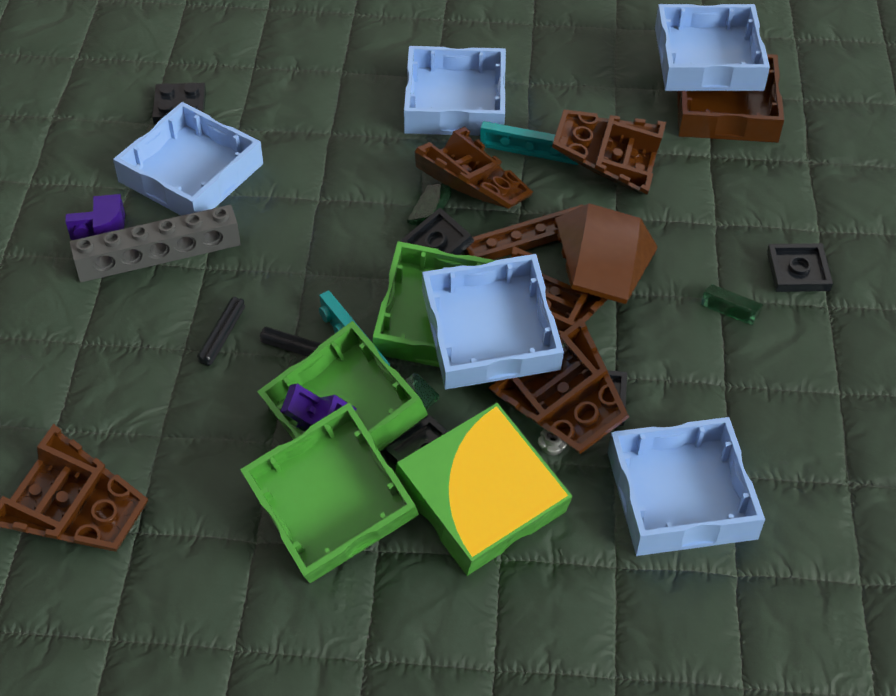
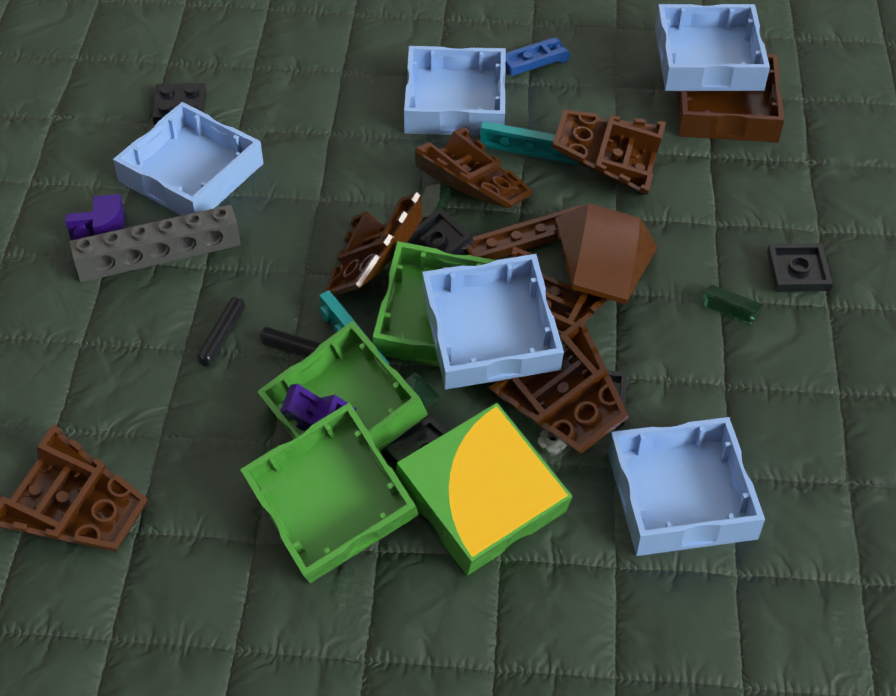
none -> reddish brown wedge [325,192,423,296]
none -> blue plate [505,37,571,76]

